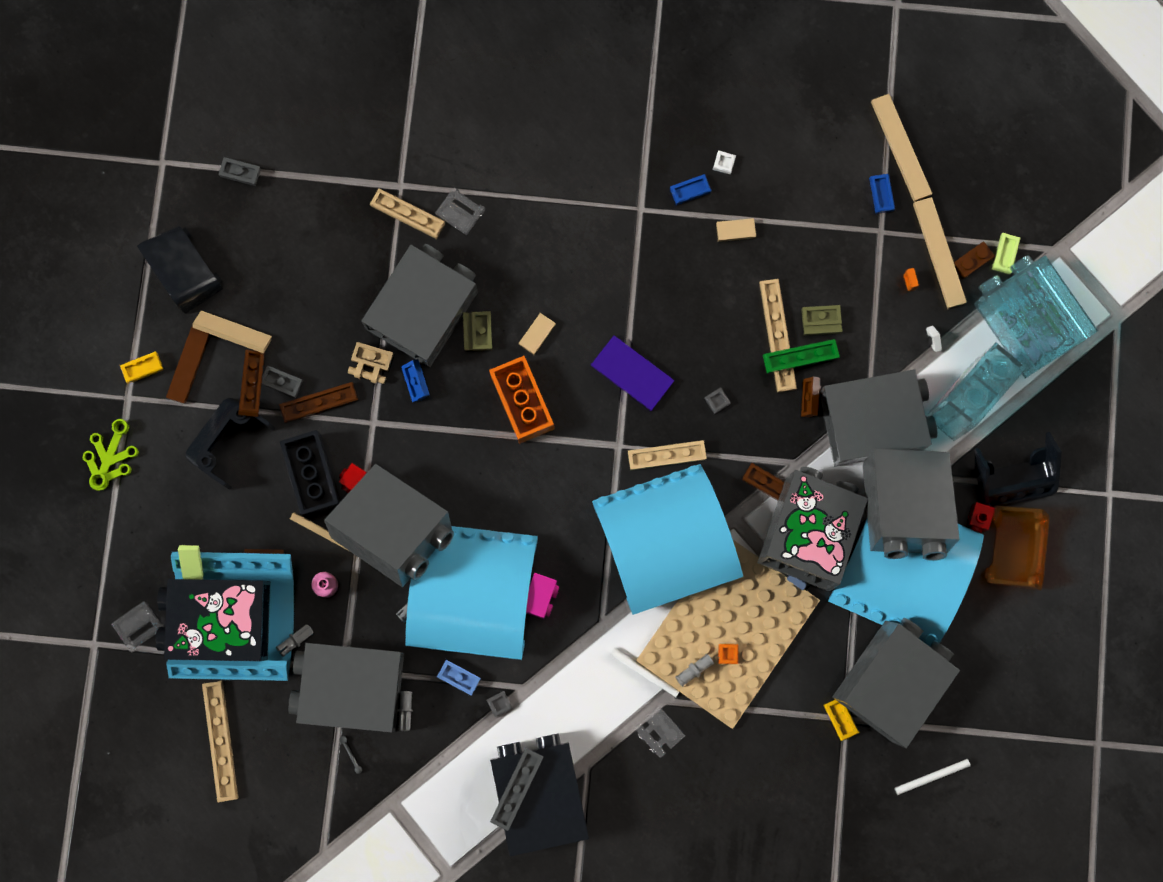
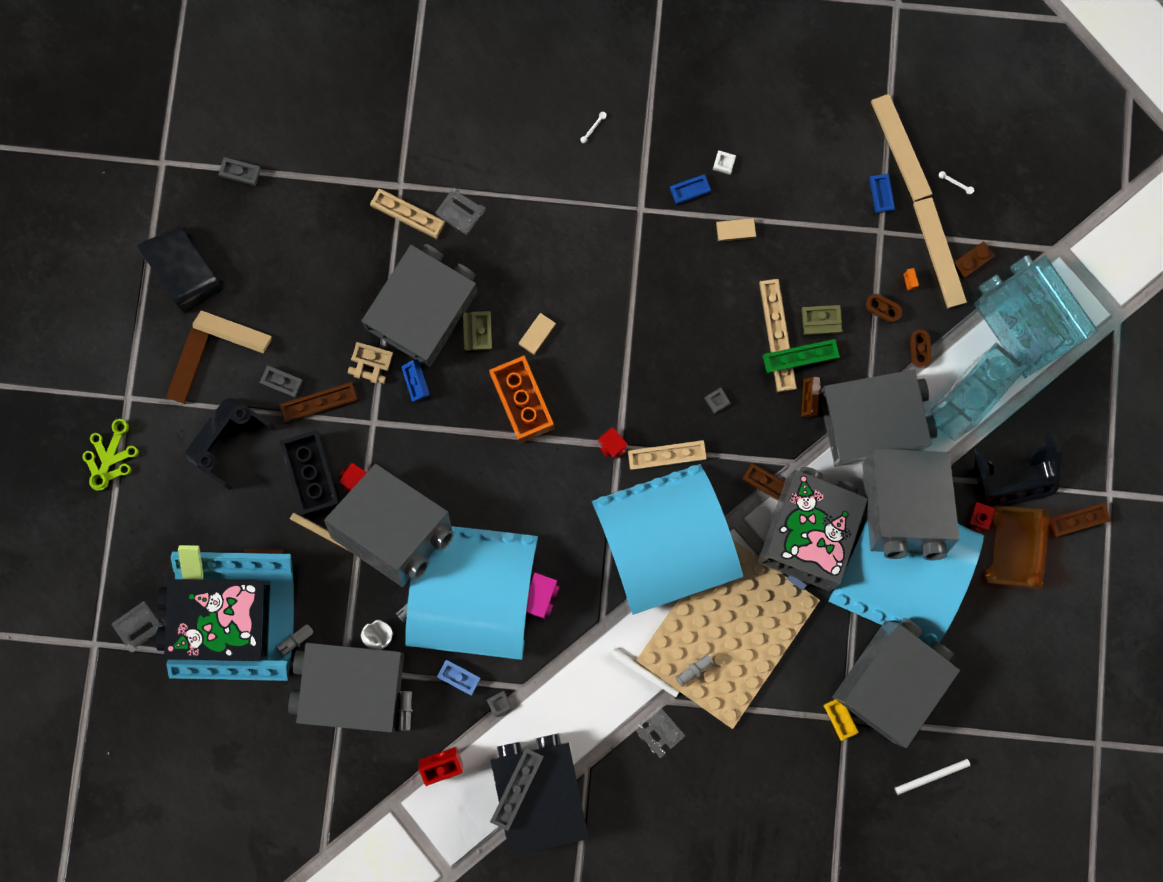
yellow plate [120,351,164,384] -> none
tan tile [202,681,238,802] -> none
reddish brown tile [238,350,265,417] -> none
bright pink head [311,572,338,598] -> none
dark grey hinge [339,736,362,774] -> none
dark purple tile [591,336,675,411] -> none
orange tile [718,644,739,664] -> none
white tile [926,326,942,352] -> none
yellowish green tile [992,233,1021,274] -> none
none -> white hair [361,620,393,650]
none -> red brick [418,747,463,786]
none -> white hinge [580,112,606,144]
none -> red brick [598,427,628,459]
none -> reddish brown plate [865,294,902,323]
none -> reddish brown plate [910,329,932,368]
none -> white hinge [939,171,974,195]
none -> reddish brown plate [1048,503,1111,538]

